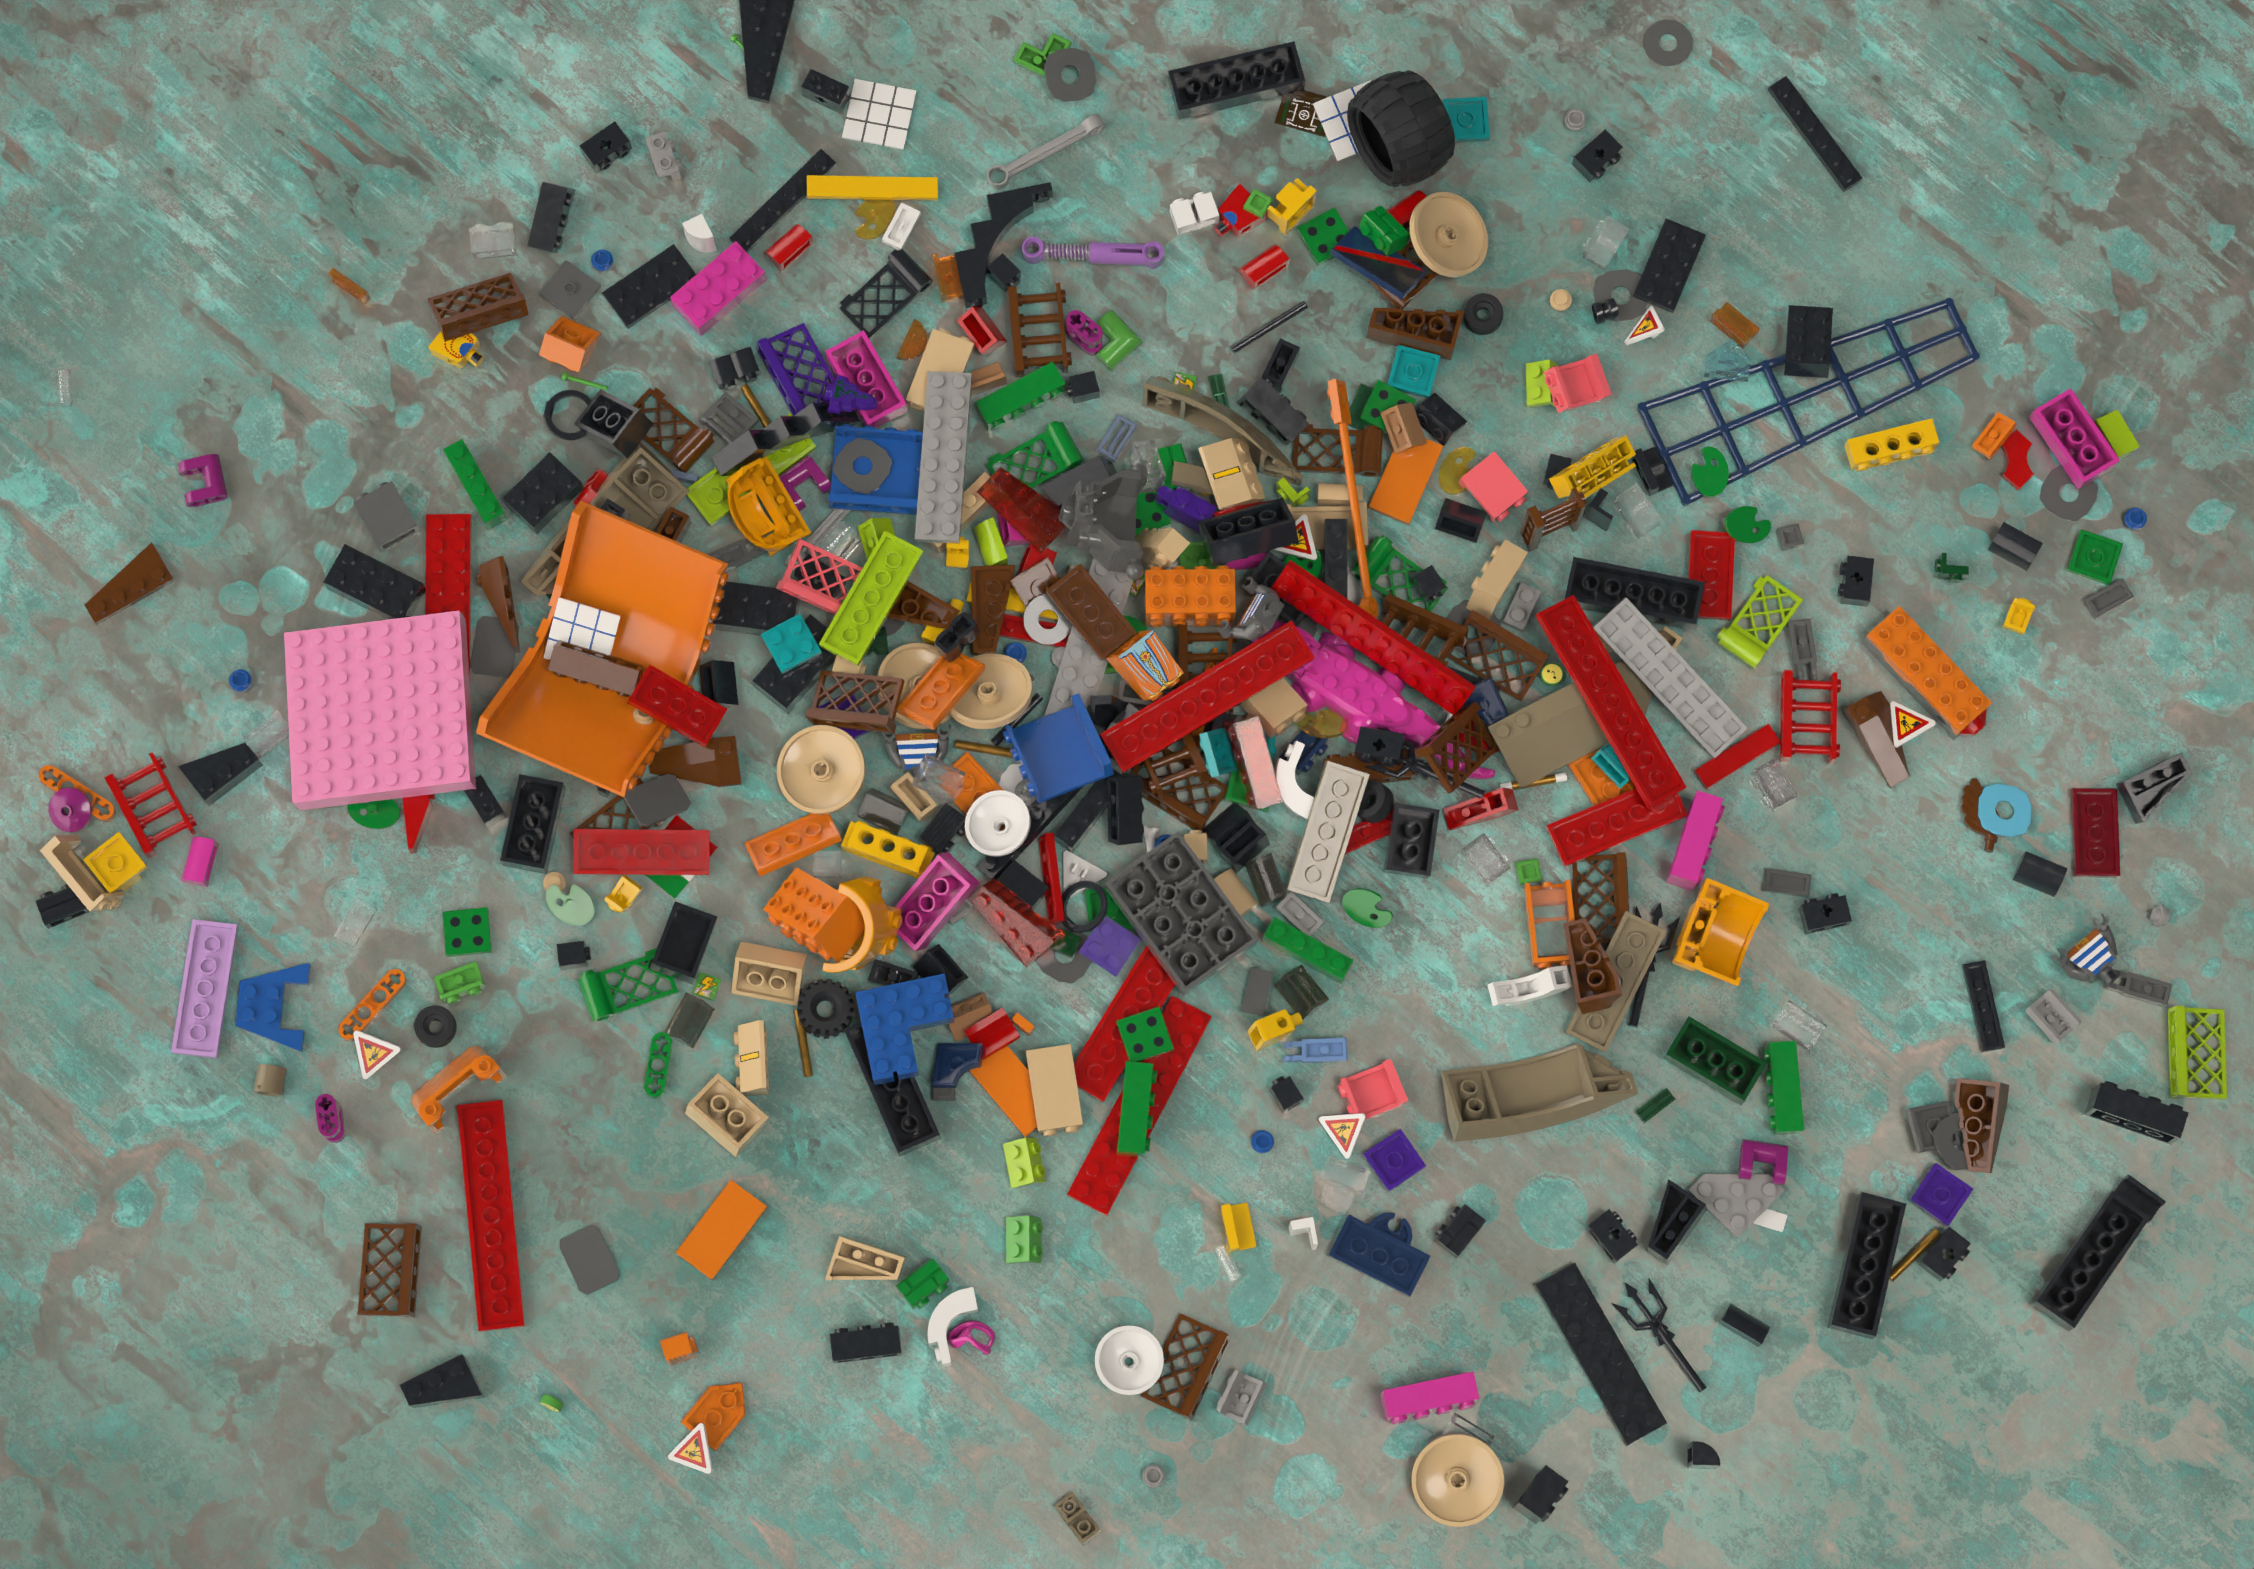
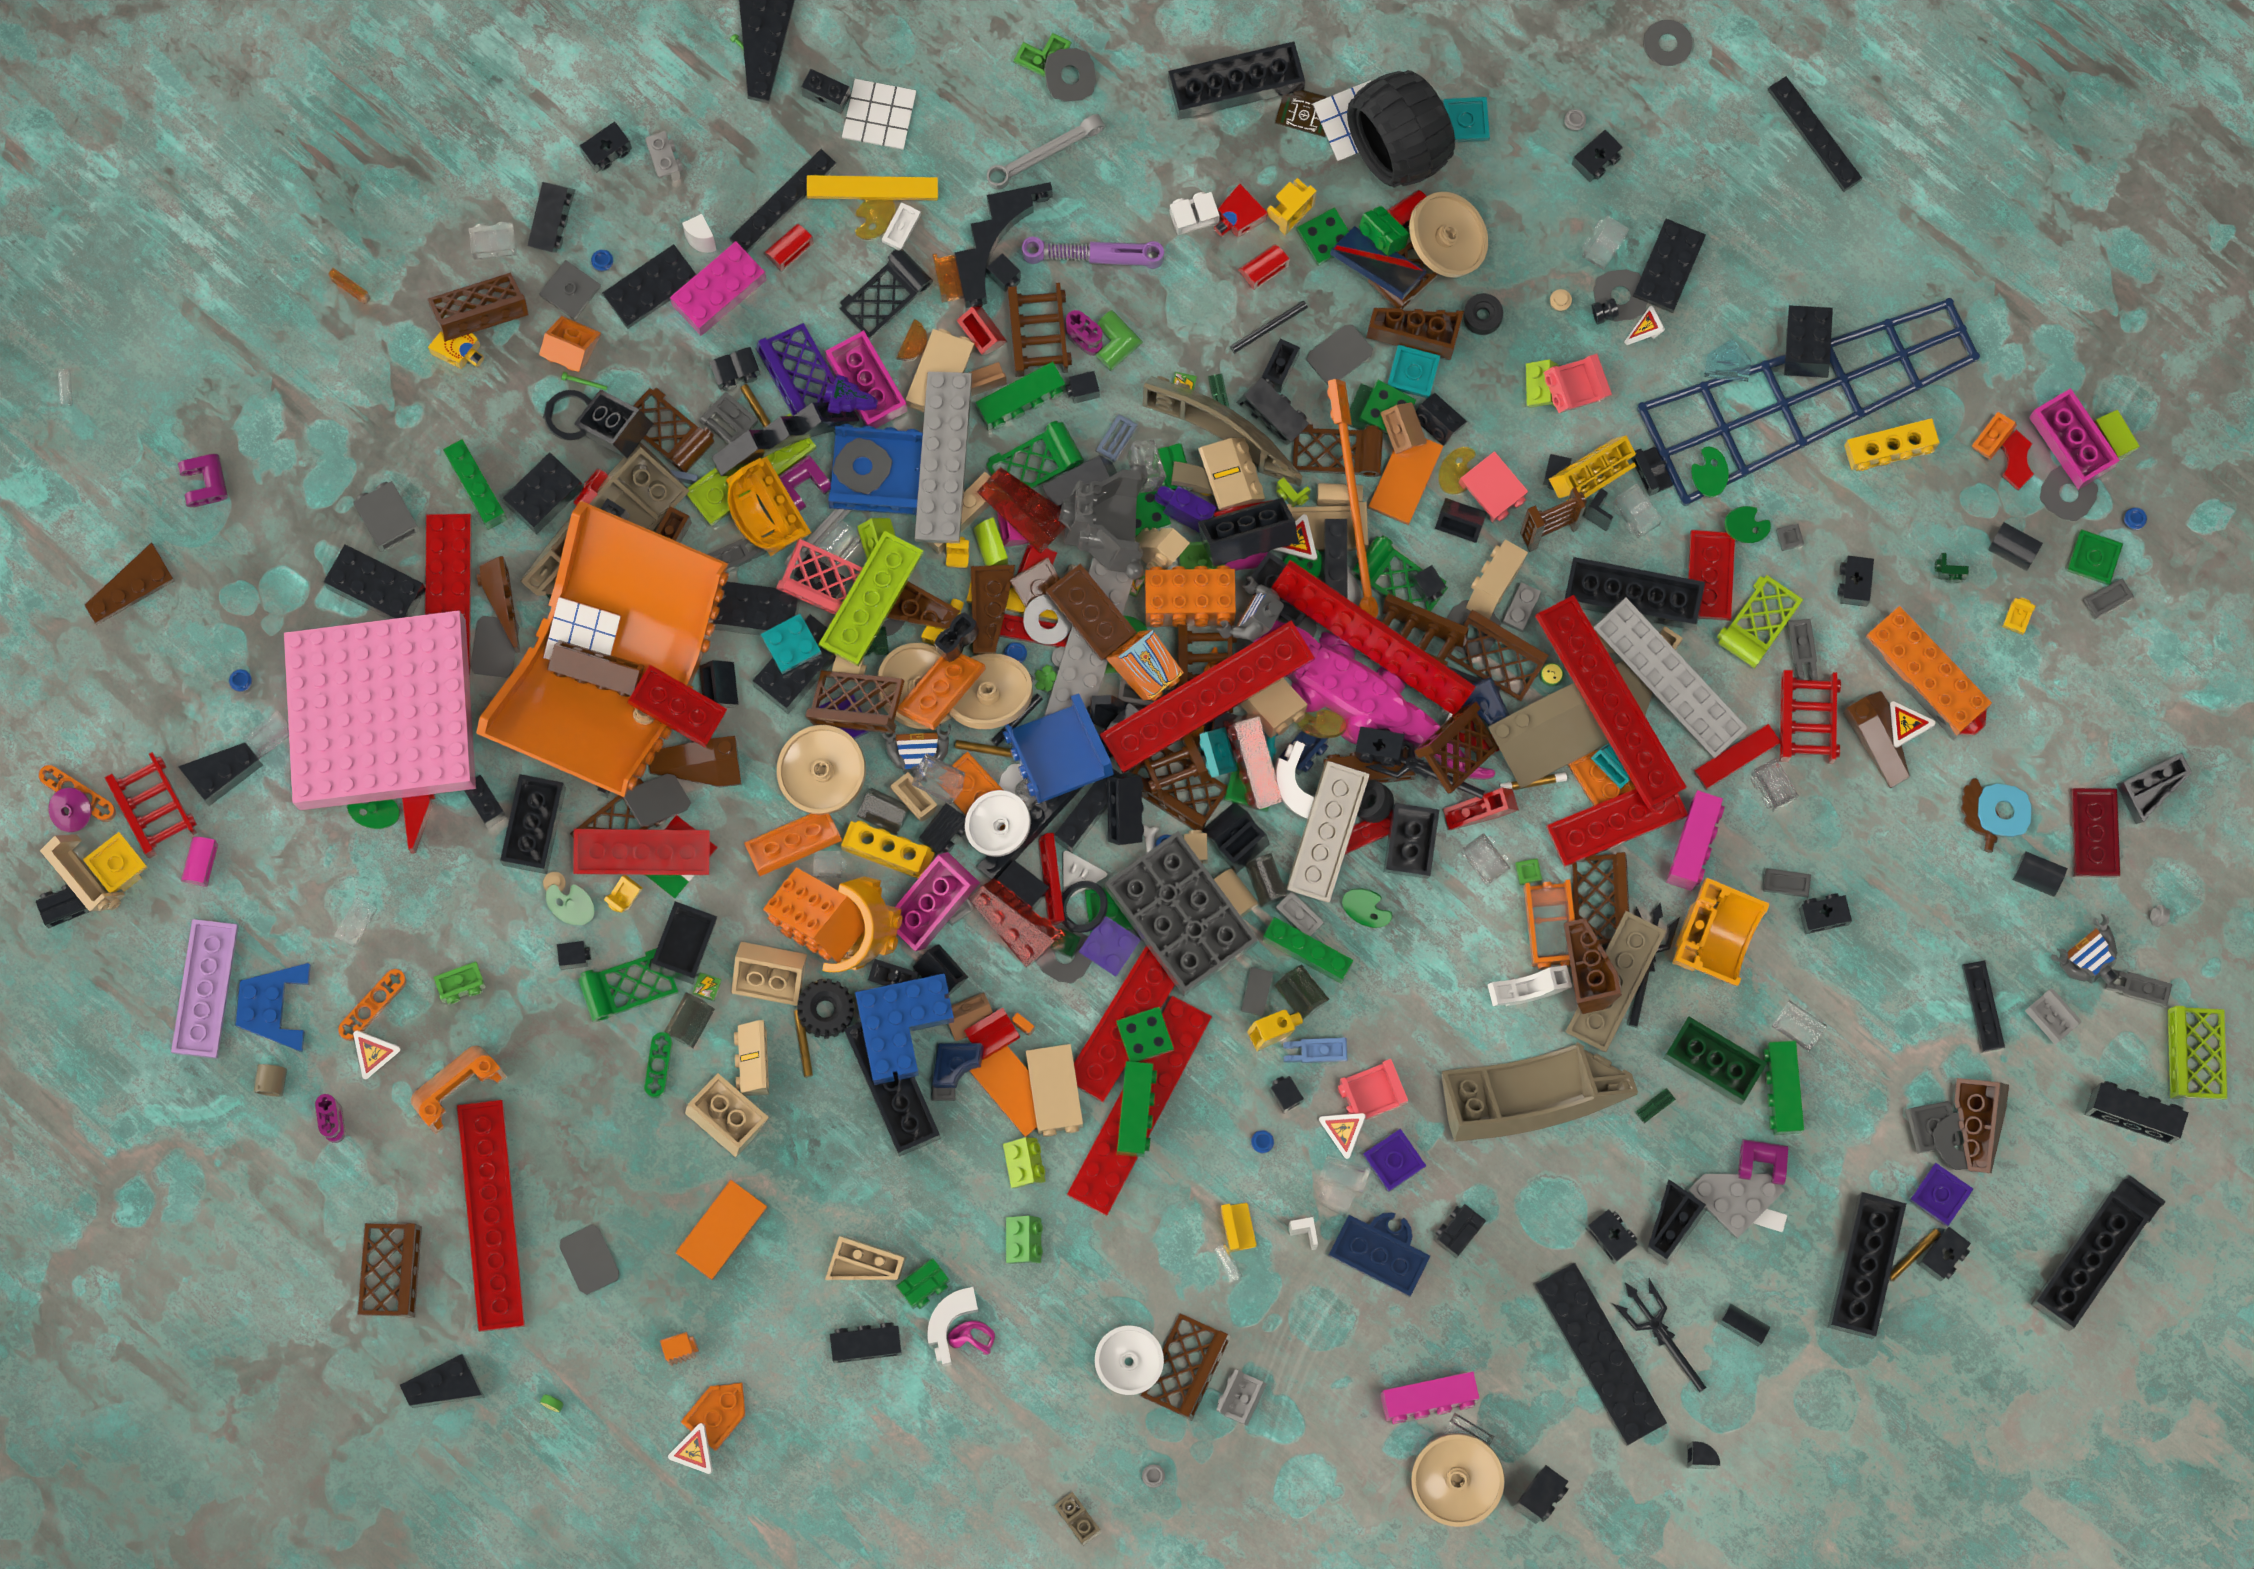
black tyre [414,1005,457,1048] -> none
green tile [443,907,492,957] -> none
bright green tile [1243,189,1273,219] -> none
clear orange panel [1710,302,1760,349] -> none
none -> bright green plant [1035,664,1057,692]
none -> dark grey piece [1307,324,1373,385]

